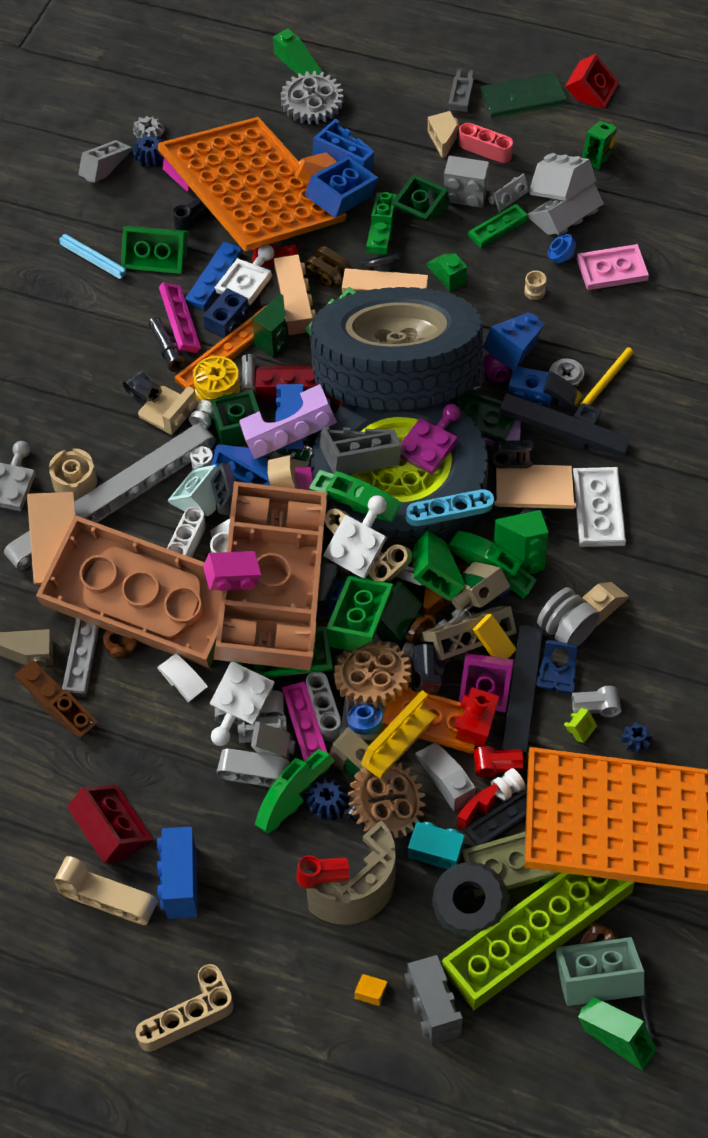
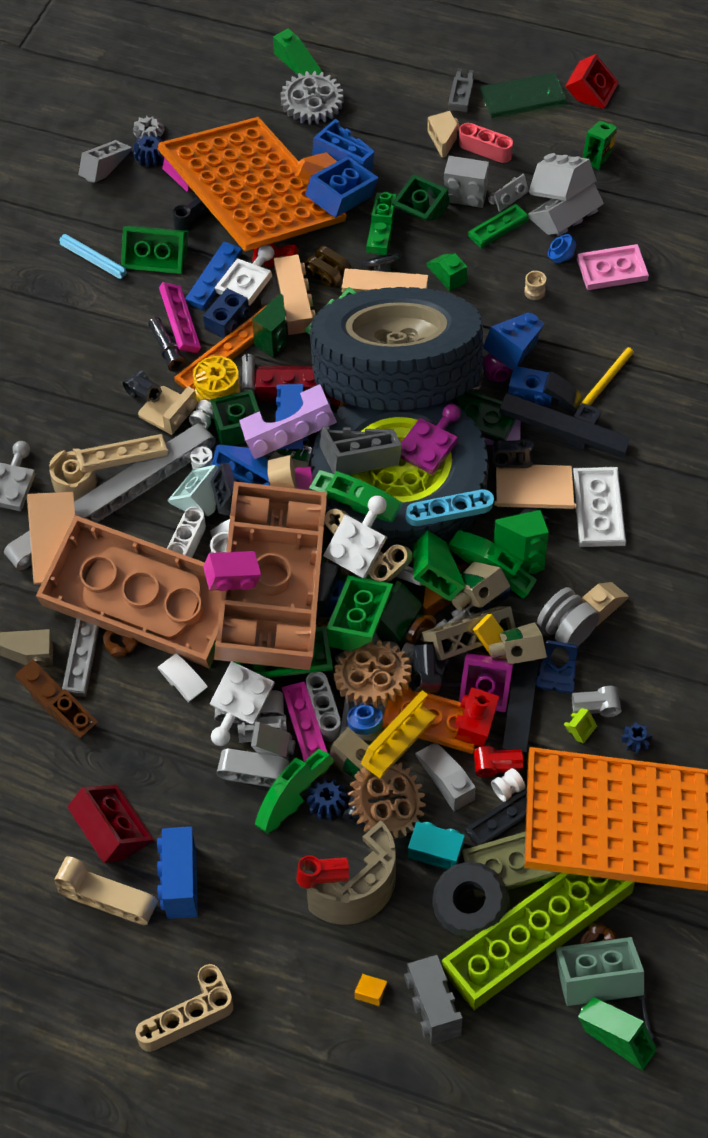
red slope [457,784,499,831] -> none
light grey gear [550,359,584,386] -> none
none -> tan tile [76,434,168,473]
none -> dark tan torso [488,623,547,664]

